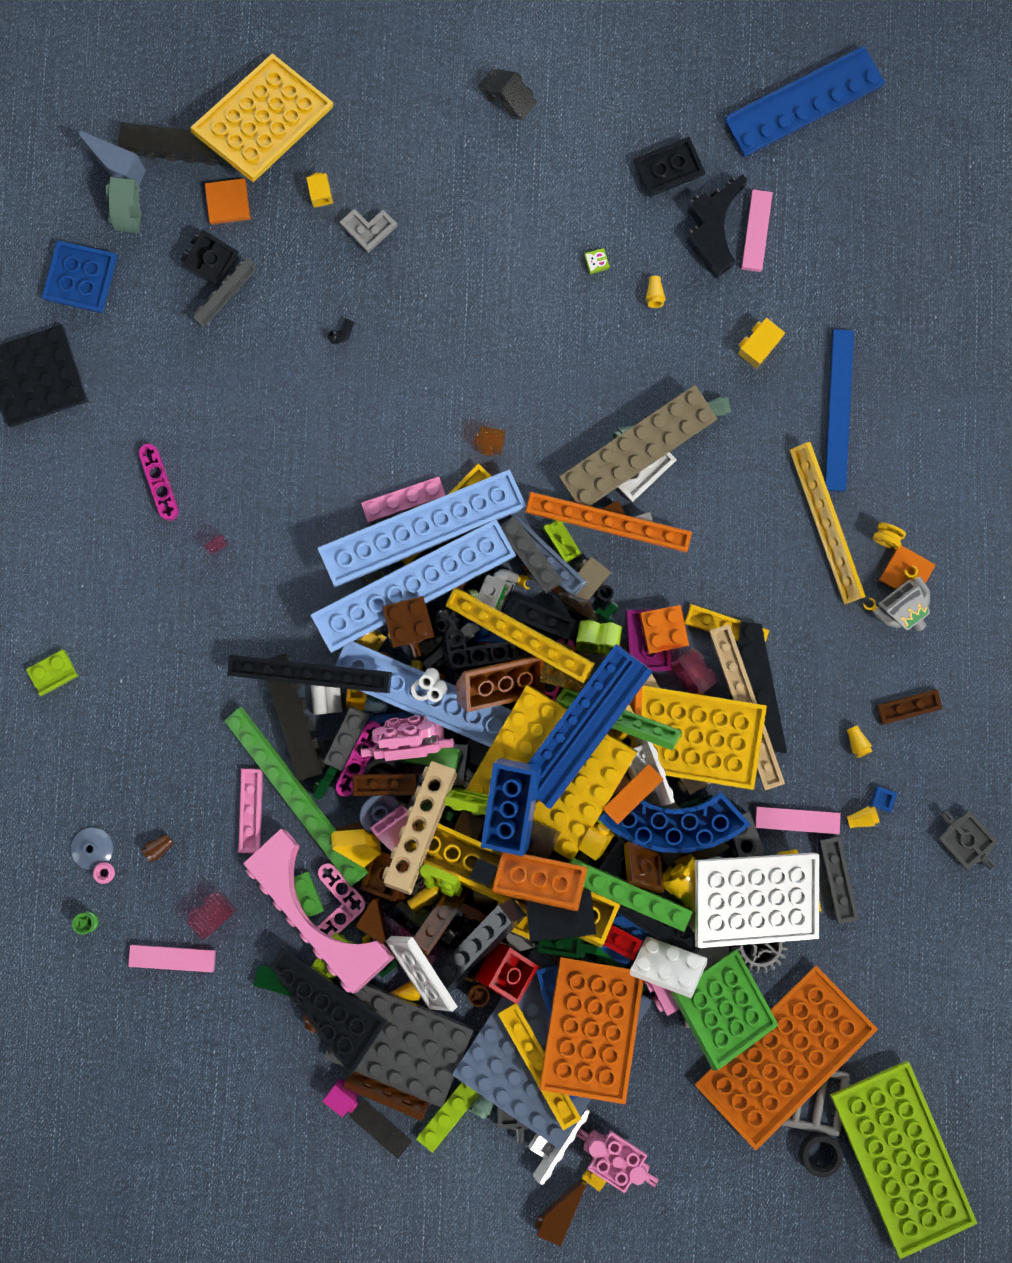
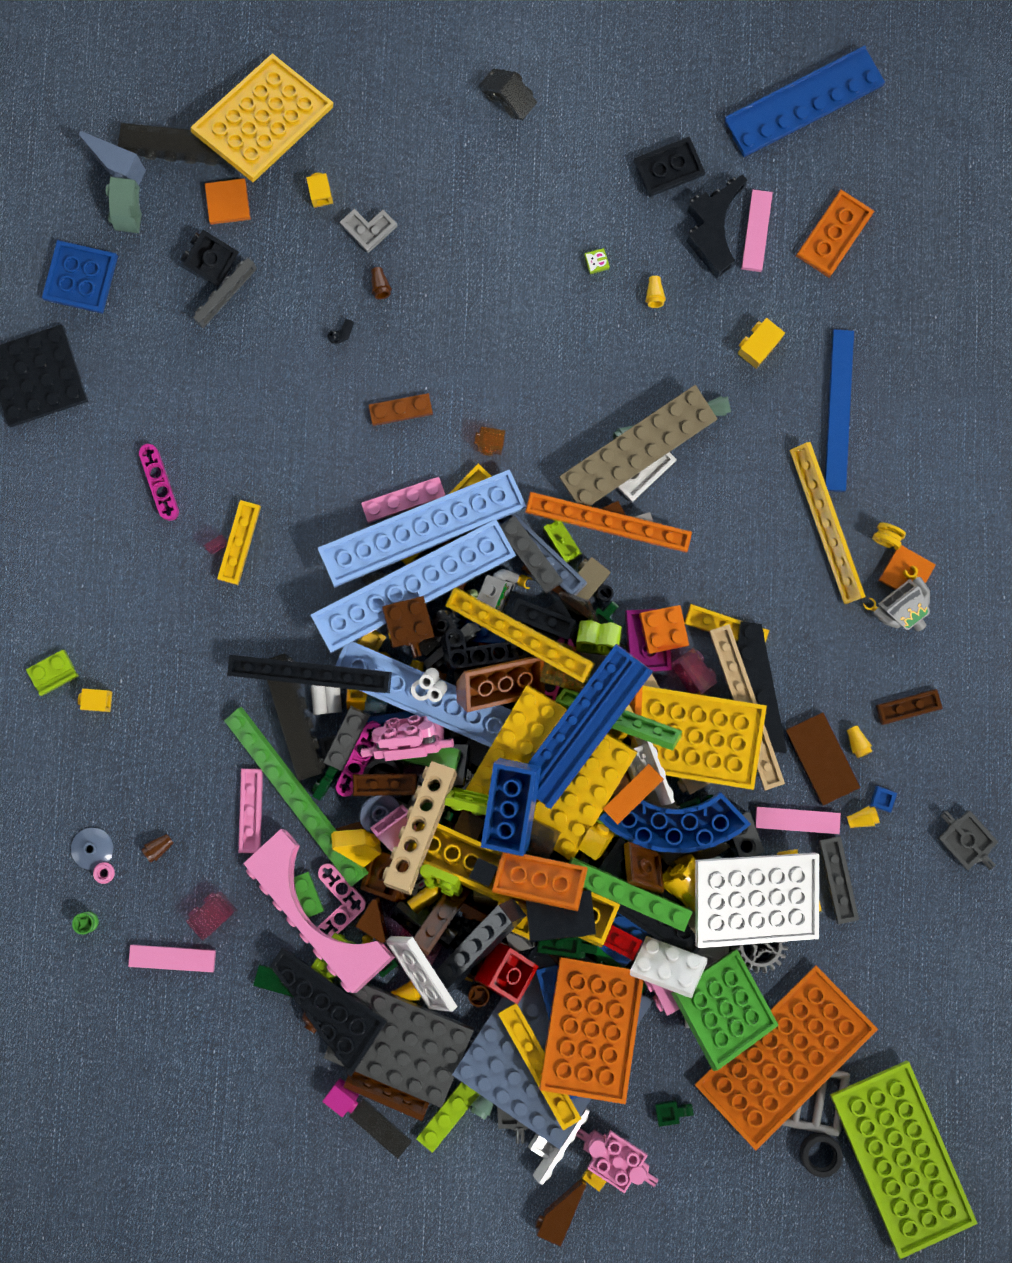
none -> yellow brick [78,689,112,712]
none -> yellow plate [217,500,261,585]
none -> dark orange plate [369,393,433,426]
none -> reddish brown cone [371,267,392,299]
none -> dark green plate [655,1100,694,1127]
none -> reddish brown tile [785,712,861,806]
none -> orange tile [796,190,874,278]

